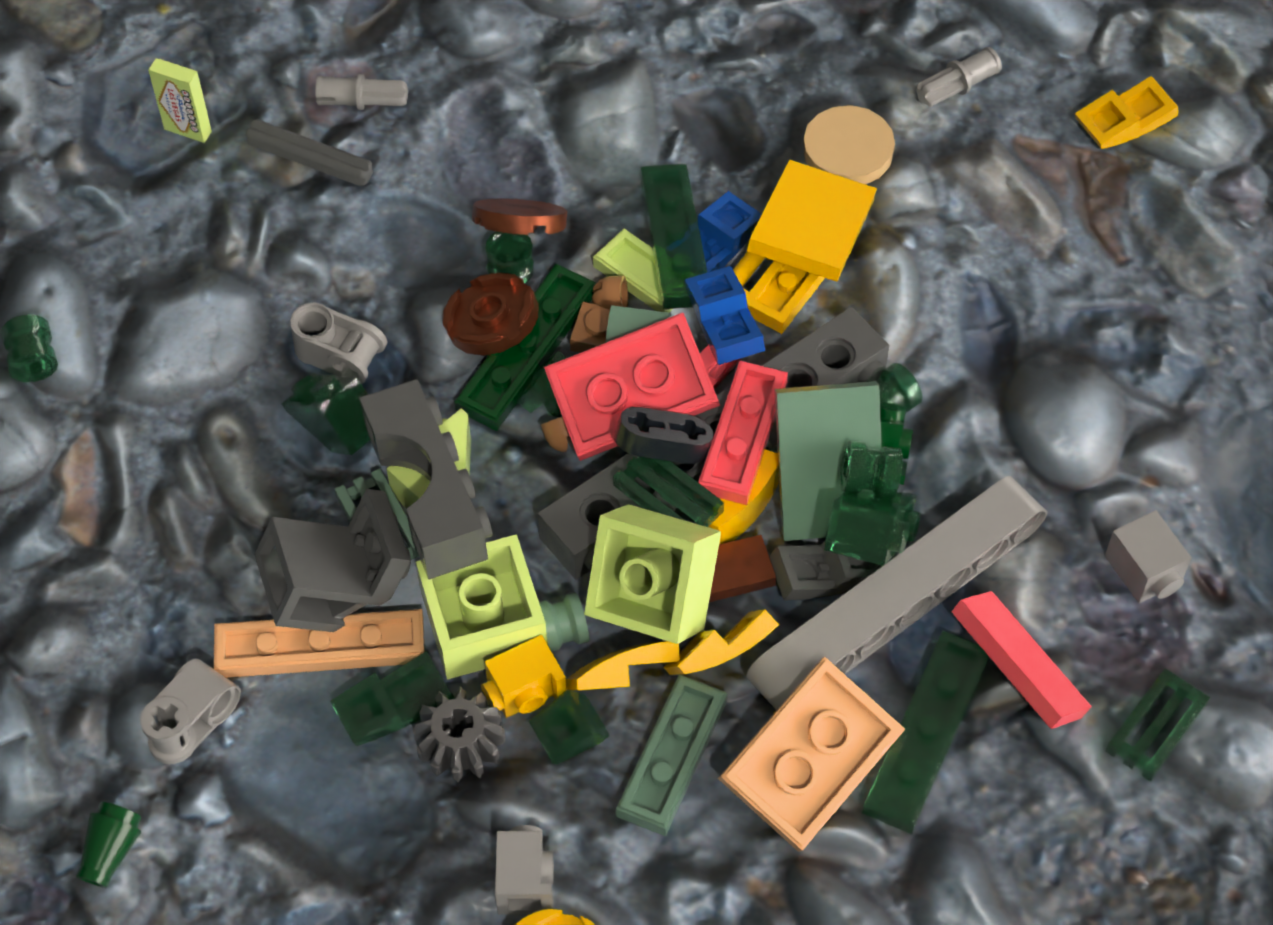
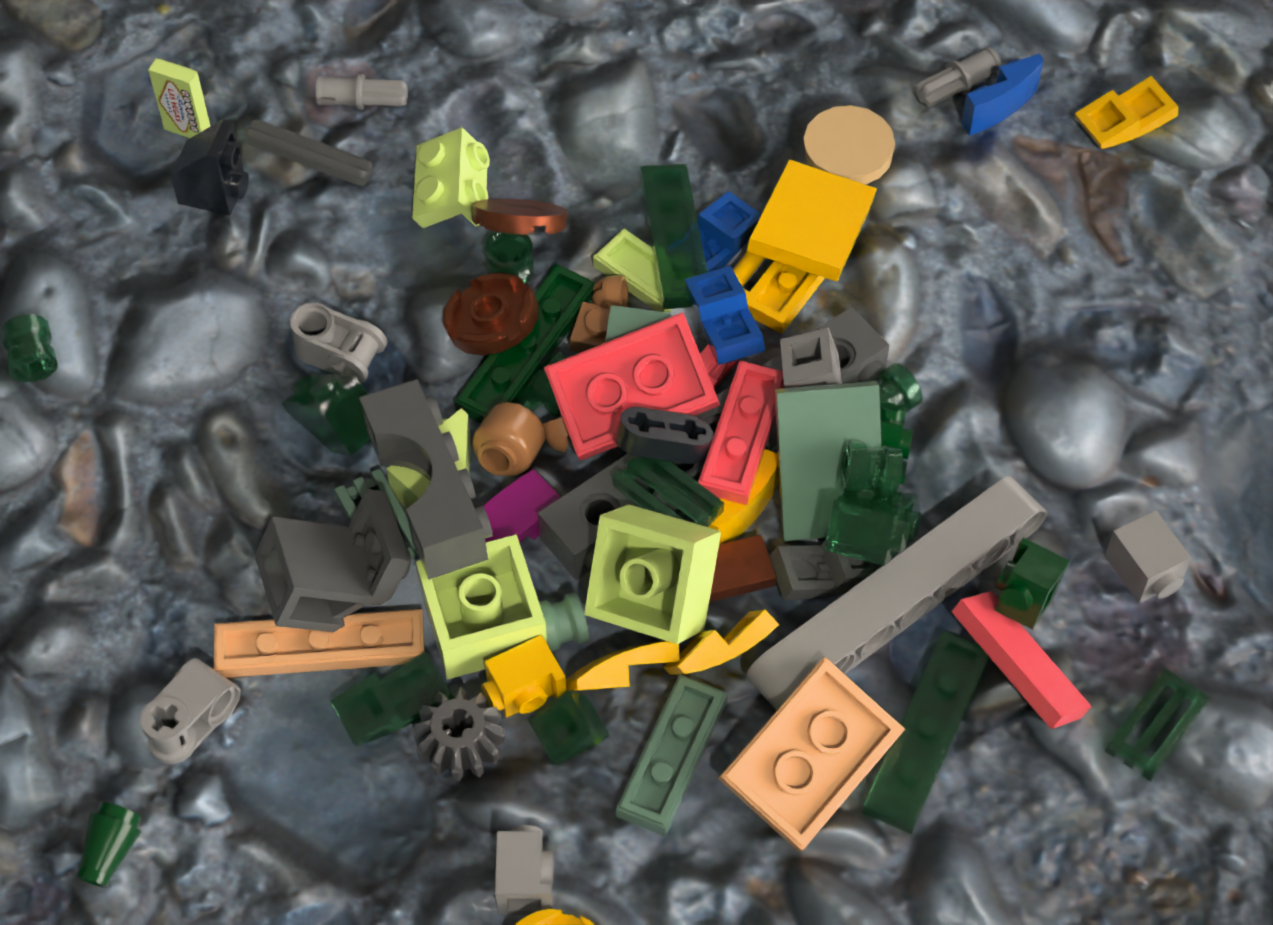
none -> black slope [170,119,249,216]
none -> yellowish green bracket [412,127,490,228]
none -> medium nougat head [472,402,545,476]
none -> magenta slope [483,469,561,543]
none -> light grey brick [780,328,842,388]
none -> blue slope [961,53,1044,136]
none -> dark green brick [995,538,1070,630]

